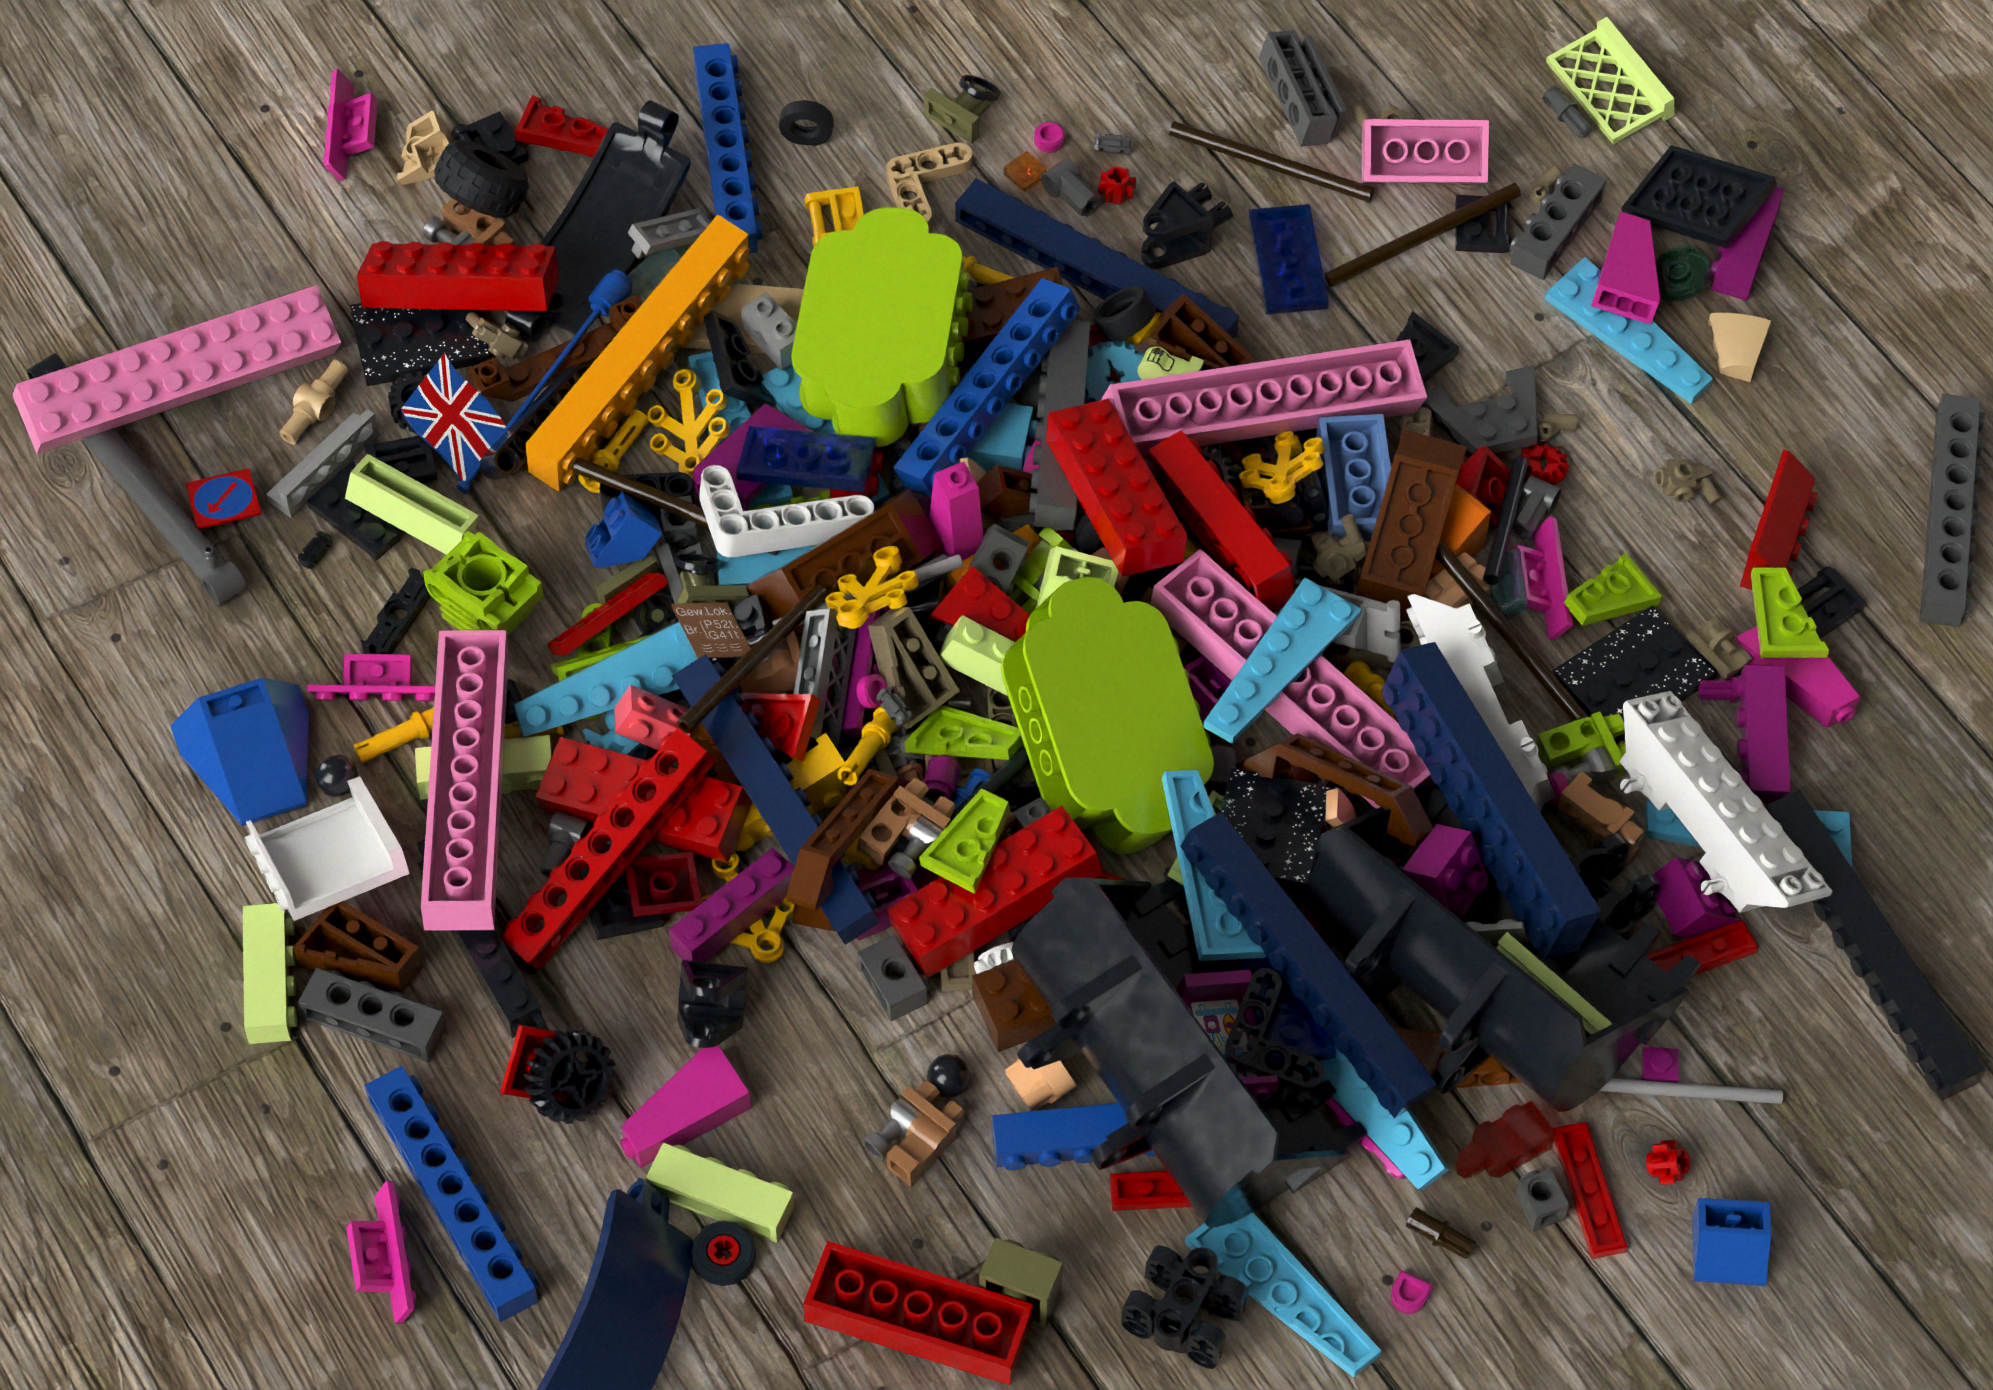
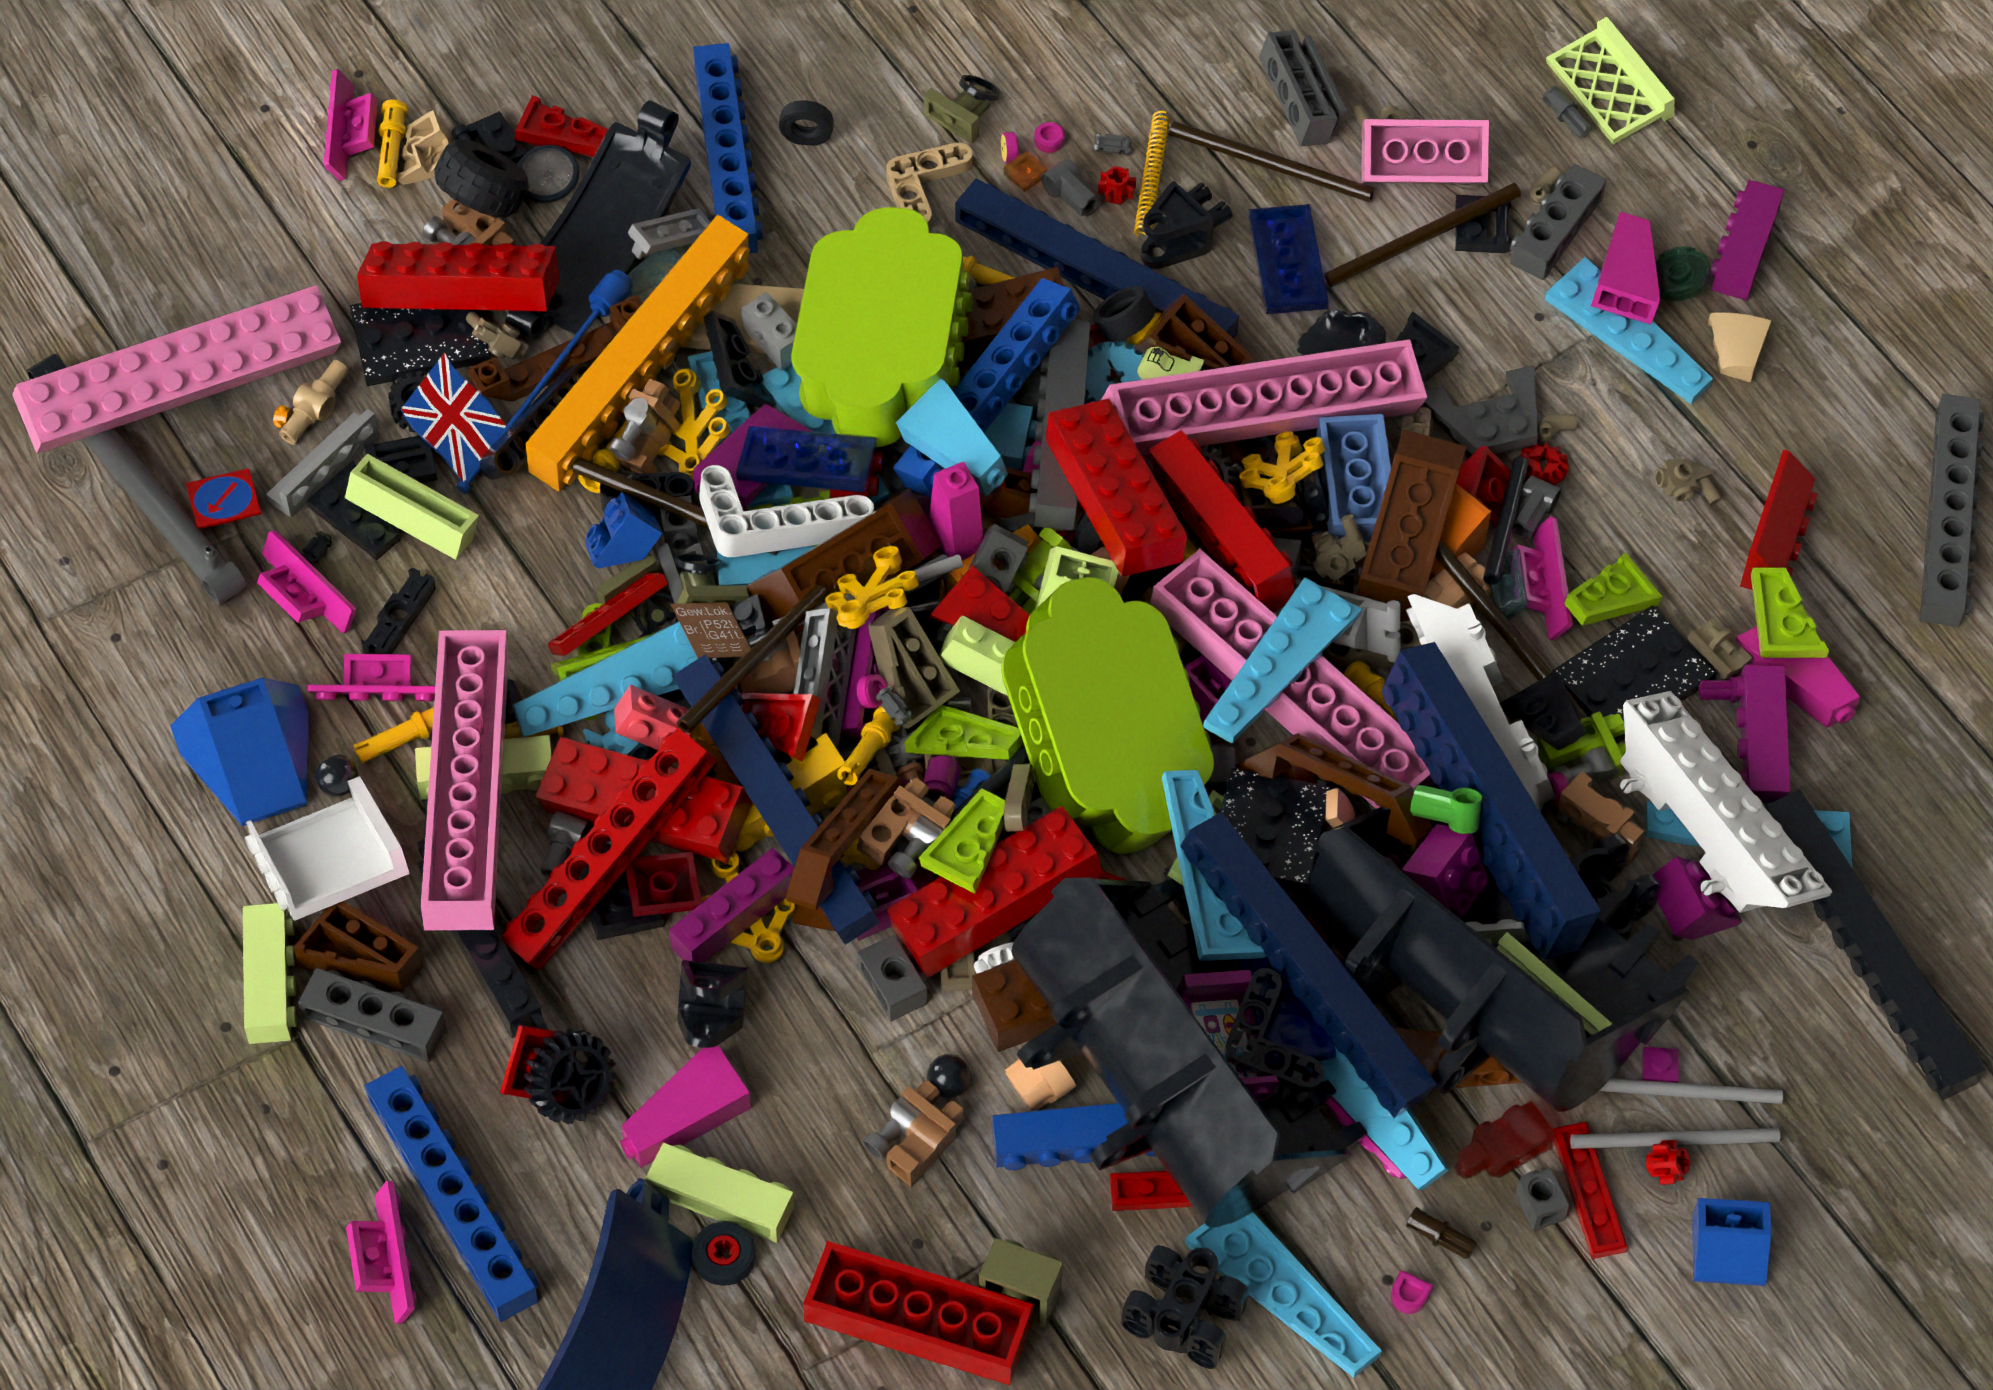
lime piece [423,530,543,636] -> none
yellow plate [804,186,864,247] -> none
black plate [1621,145,1777,249] -> none
red tile [1646,920,1758,975] -> none
black plate [1797,566,1866,639] -> none
none -> dark pink bracket [257,530,356,633]
none -> light orange piece [273,405,292,428]
none -> yellow pin [377,99,409,188]
none -> clear wheel [517,145,580,203]
none -> medium nougat hips [608,379,681,474]
none -> medium azure slope [896,378,1008,496]
none -> dark pink tile [1000,132,1019,163]
none -> dark tan beam [1004,764,1034,832]
none -> yellow piece [1134,111,1170,237]
none -> black piece [1297,309,1386,356]
none -> bright green piece [1410,785,1482,834]
none -> black wing [1499,671,1587,750]
none -> light grey piece [1570,1128,1780,1149]

